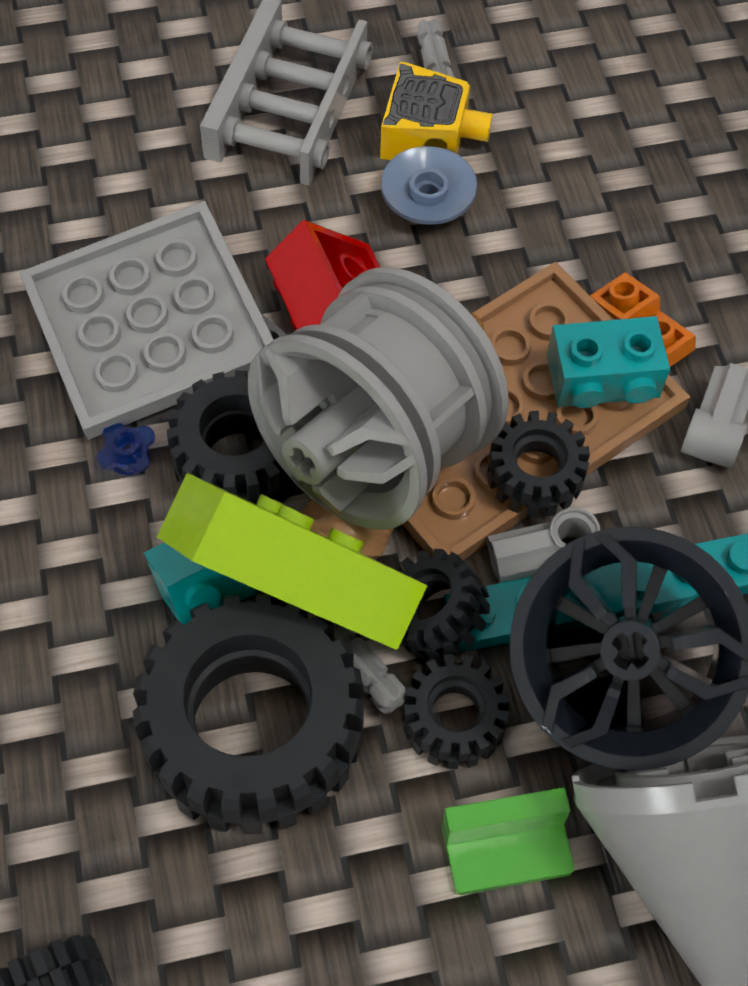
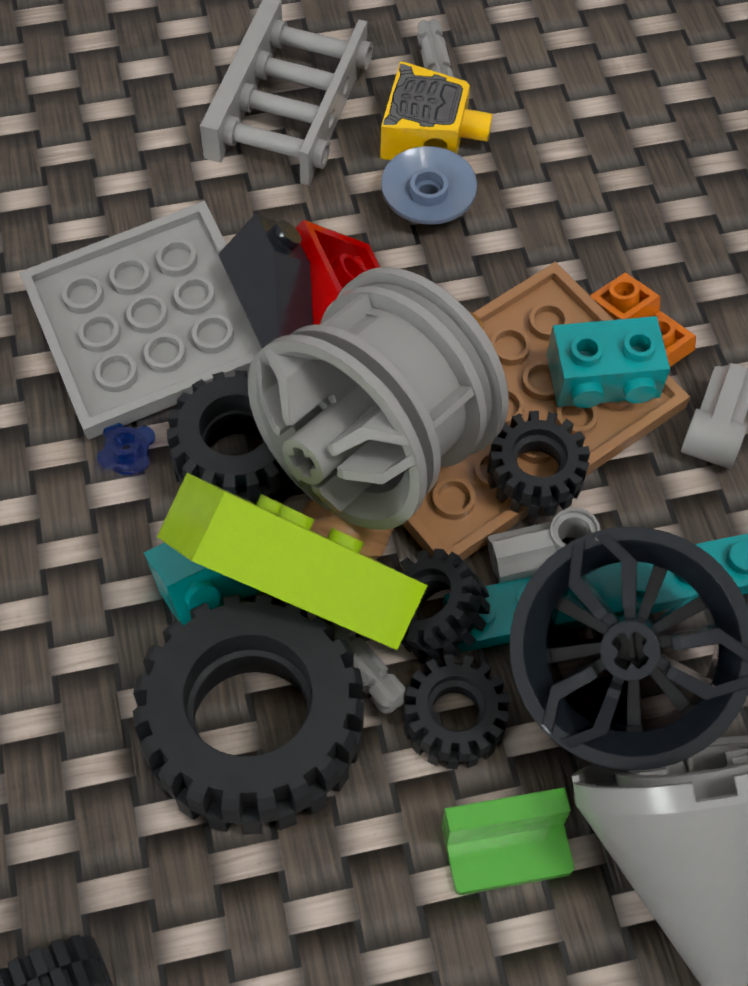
none -> black slope [218,213,313,348]

